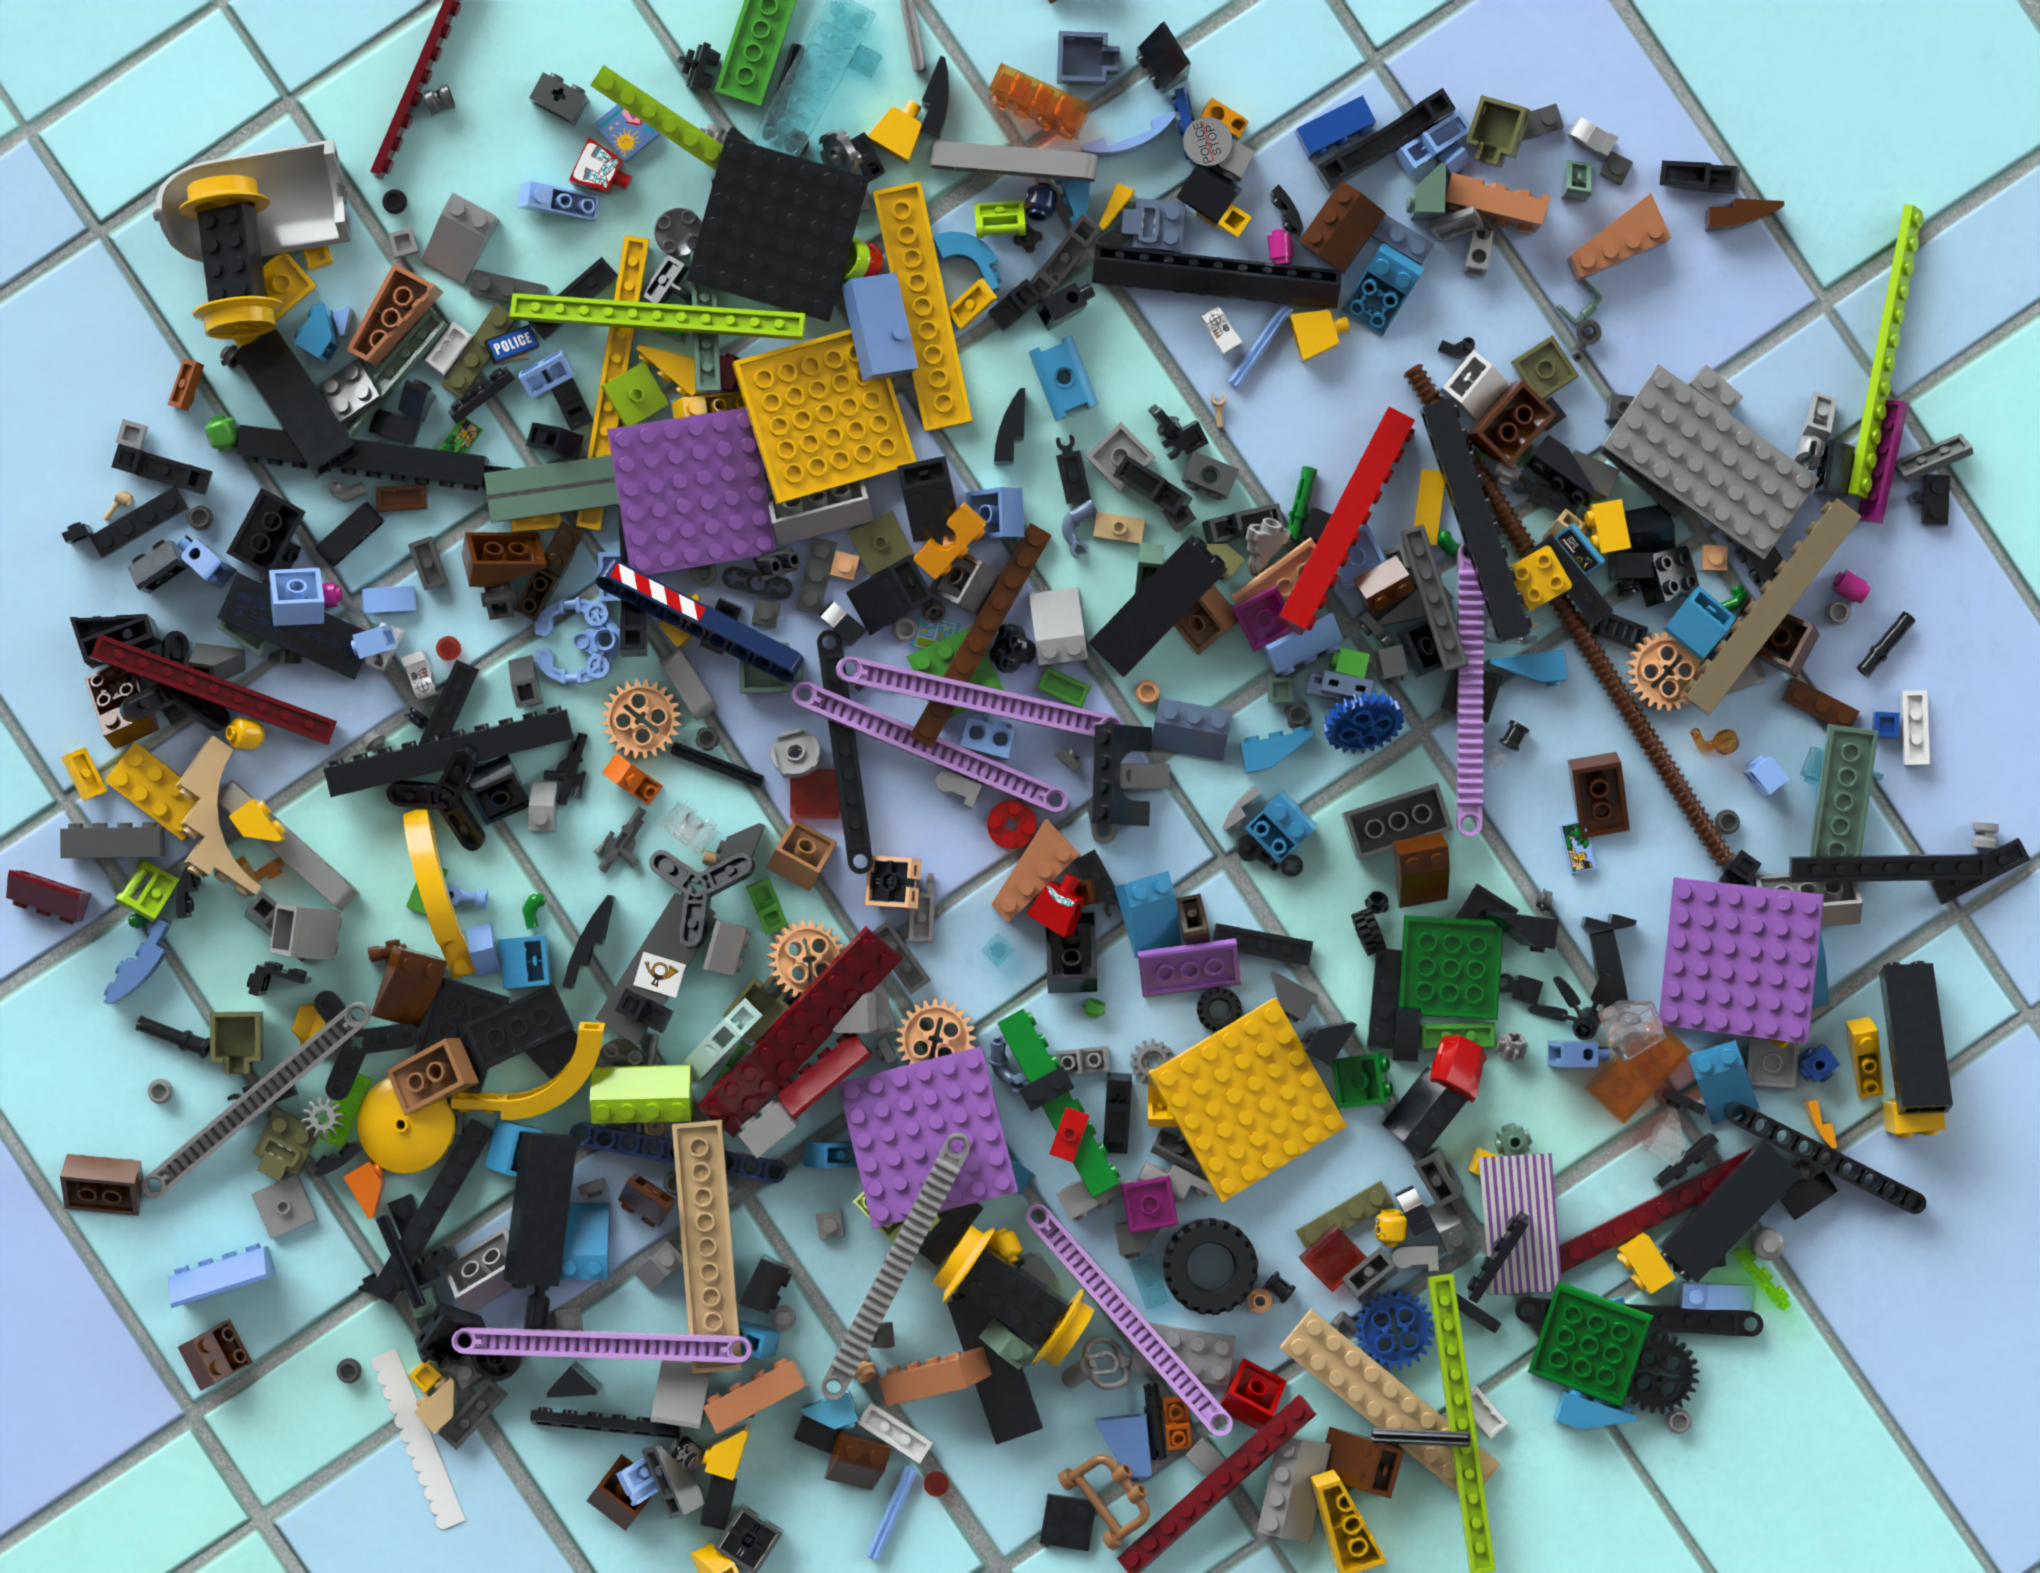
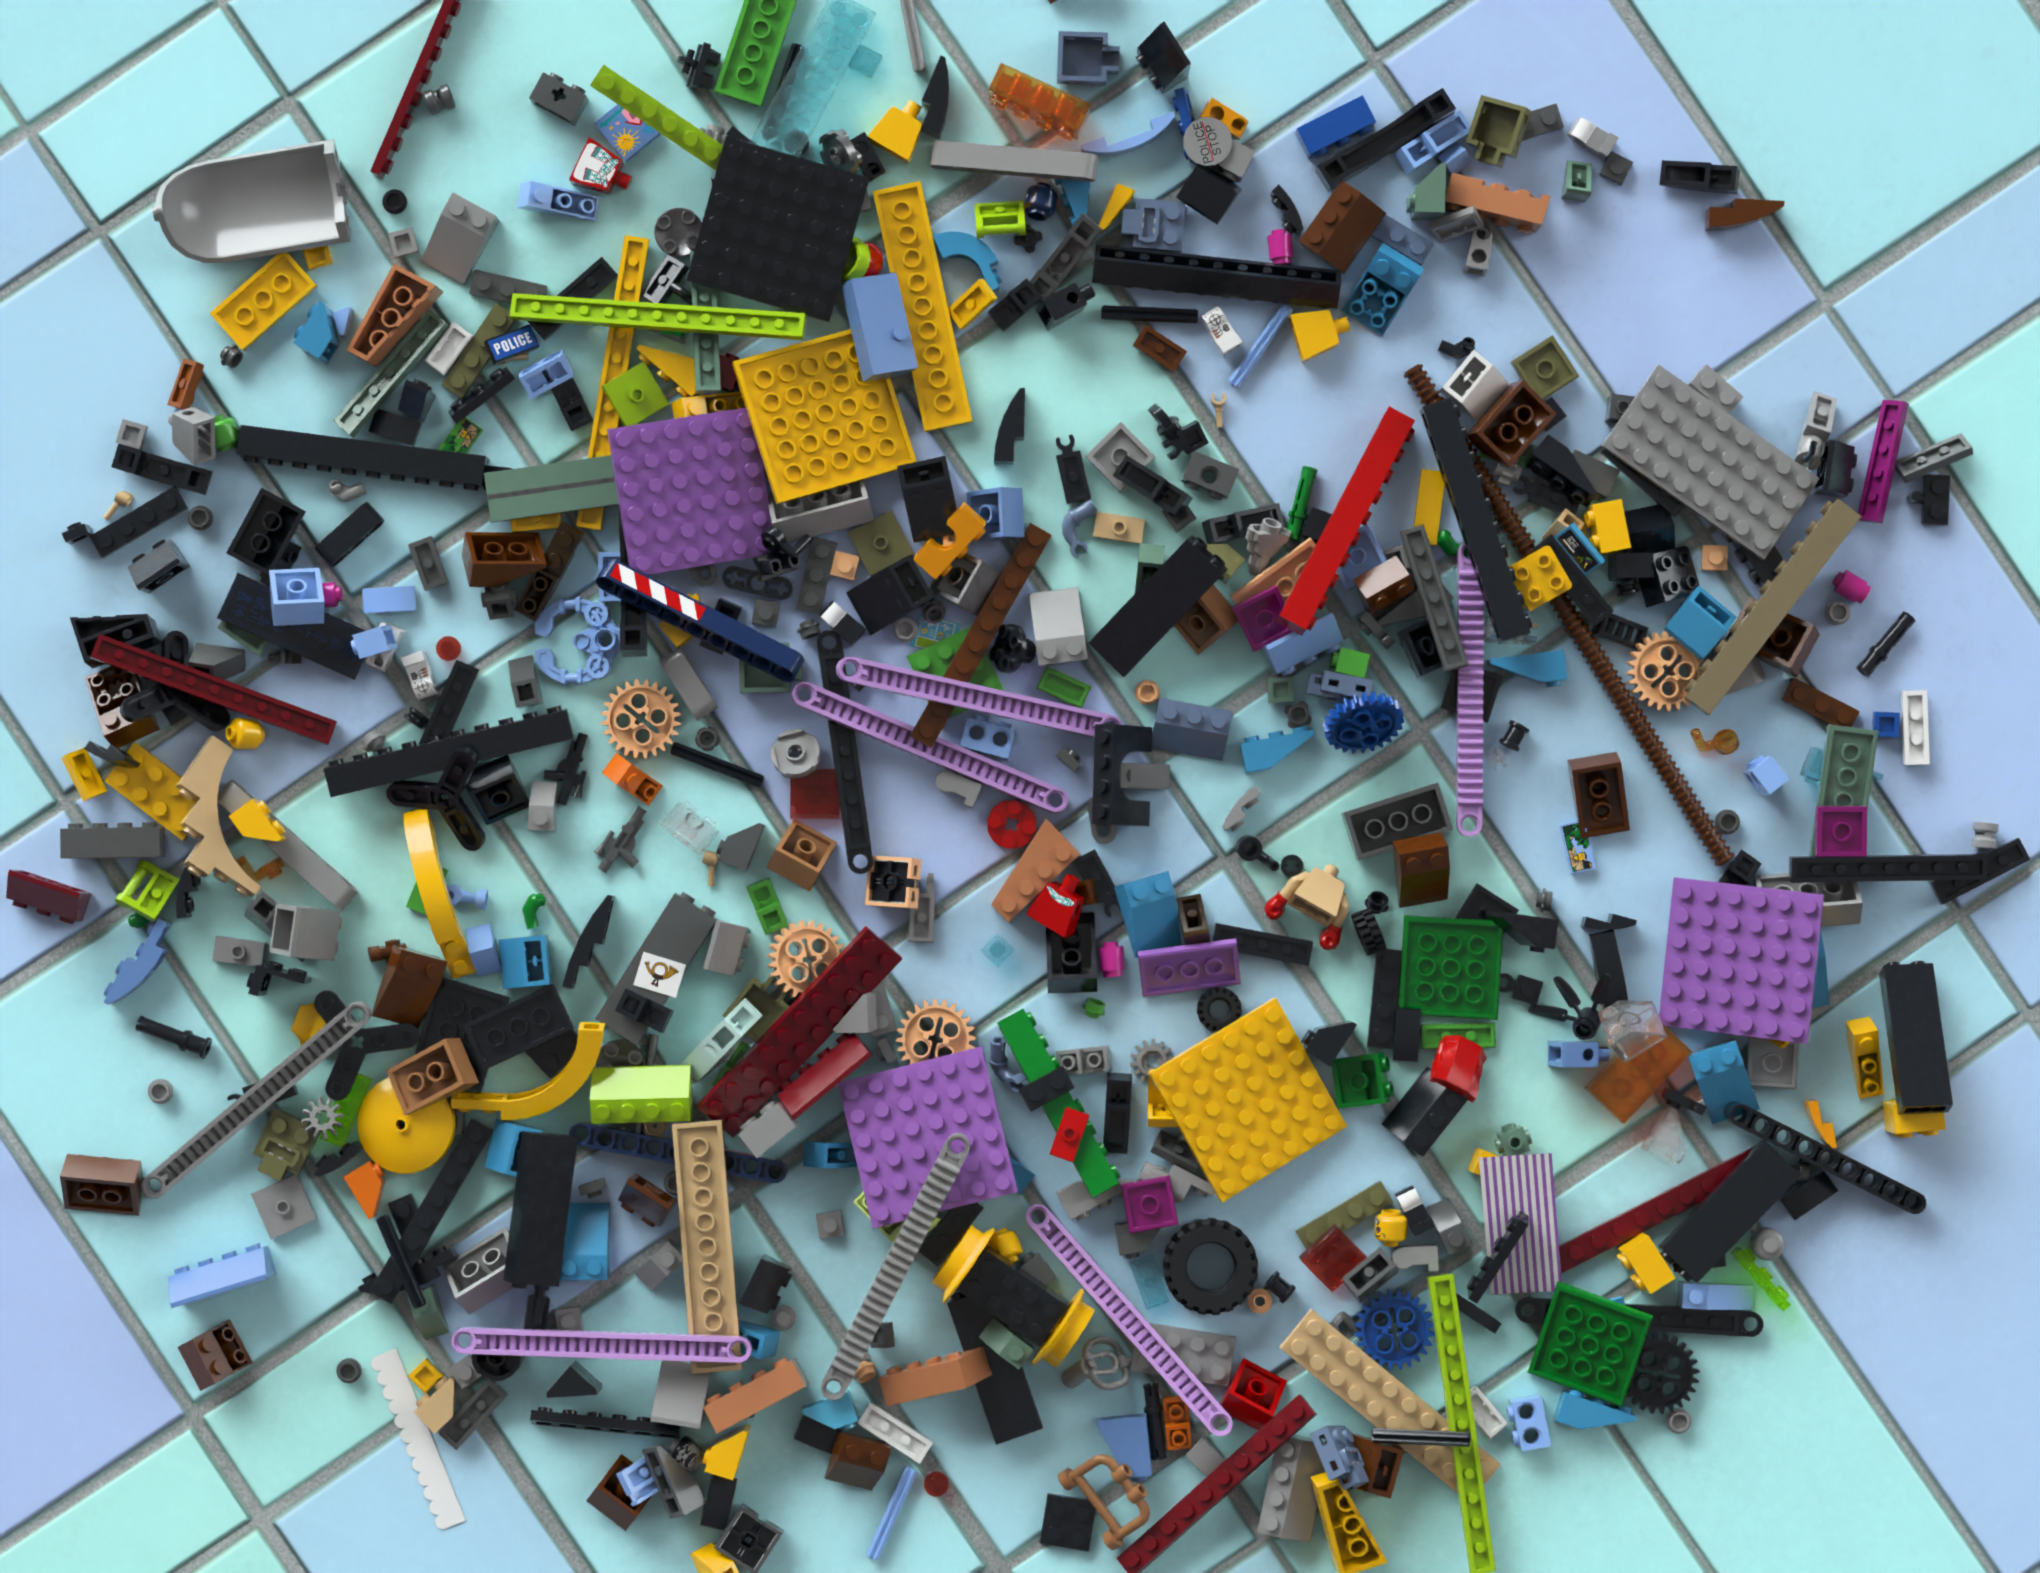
medium blue torso [177,536,237,589] -> none
brick [179,175,283,339] -> none
olive piece [210,1011,264,1074] -> none
black brick [234,329,358,479] -> none
flat silver plate [318,358,383,426] -> none
reddish brown plate [376,484,428,512] -> none
black piece [414,1302,486,1369] -> none
black slope [526,422,584,460] -> none
black piece [649,850,755,950] -> none
dark grey plate [873,920,931,995] -> none
dark azure piece [1029,335,1099,421] -> none
yellow slope [1196,203,1252,238] -> none
dark azure slope [1245,790,1317,863] -> none
dark grey slope [1270,971,1318,1023] -> none
dark grey brick [1374,644,1409,685] -> none
dark grey brick [1413,1146,1464,1208] -> none
light grey gear [1496,1031,1528,1062] -> none
sand green piece [1556,279,1602,325] -> none
nougat wedge [1567,193,1671,282] -> none
dark grey plate [1571,319,1602,362] -> none
black plate [1653,1133,1719,1188] -> none
green arm [1720,585,1747,612] -> none
blue brick [1798,1044,1840,1083] -> none
lime plate [1848,204,1923,499] -> none
none -> black slope [84,741,140,768]
none -> light grey torso [168,407,216,465]
none -> light grey plate [212,936,266,966]
none -> black plate [761,526,812,558]
none -> dark grey plate [797,619,820,640]
none -> dark pink brick [1099,941,1125,977]
none -> black axle [1101,305,1198,323]
none -> reddish brown plate [1132,325,1187,373]
none -> tan torso [1264,864,1349,951]
none -> sand blue piece [1310,1426,1369,1490]
none -> light blue brick [1506,1394,1551,1452]
none -> magenta plate [1815,806,1868,857]

